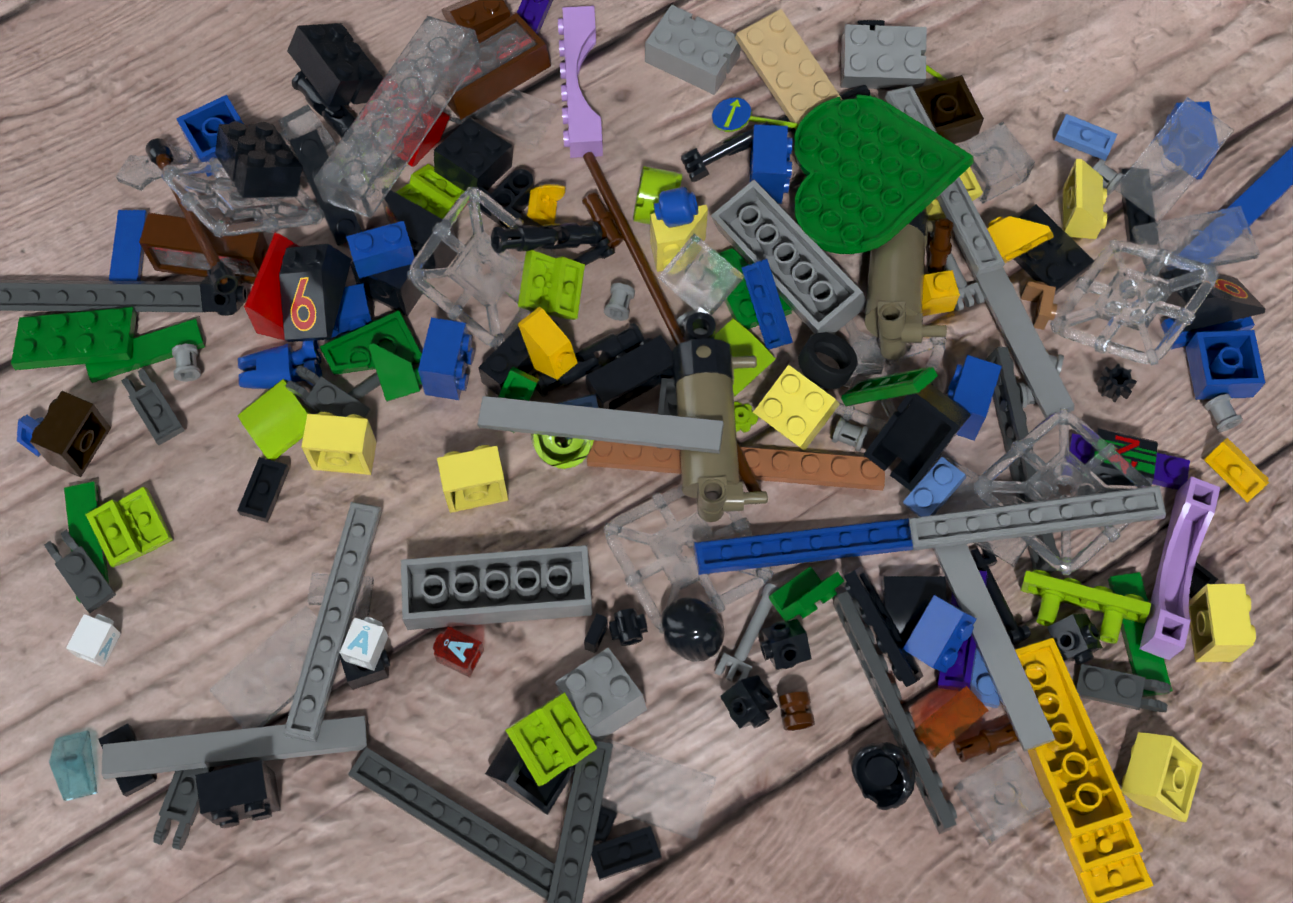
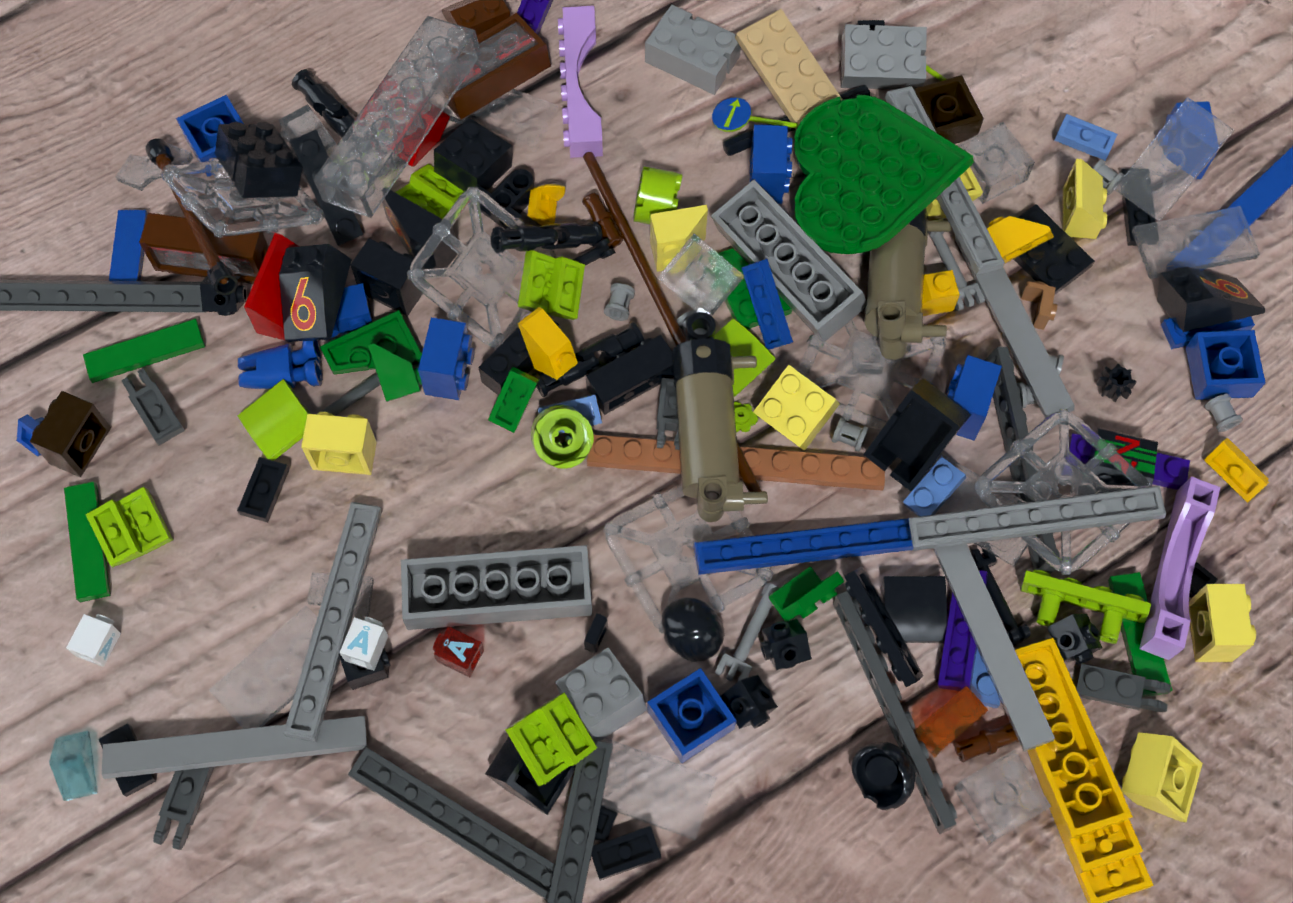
green plate [11,307,137,371] -> none
dark grey hinge [44,529,116,613] -> none
light grey bush [172,344,201,382] -> none
black brick [195,760,281,828] -> none
dark grey hinge [286,365,370,418] -> none
black piece [287,23,384,107] -> none
blue brick [346,221,416,278] -> none
light yellow brick [437,445,509,513] -> none
light grey tile [477,396,724,454] -> none
black gear [609,608,648,646] -> none
blue head [654,187,699,228] -> none
black hinge [681,122,769,182] -> none
reddish brown wheel [778,691,815,731] -> none
black tyre [798,332,858,389] -> none
green tile [841,367,938,406] -> none
brick [903,595,977,673] -> none
reddish brown pin [928,219,954,274] -> none
clear plate [1050,239,1219,366] -> none
none -> blue brick [647,668,737,763]

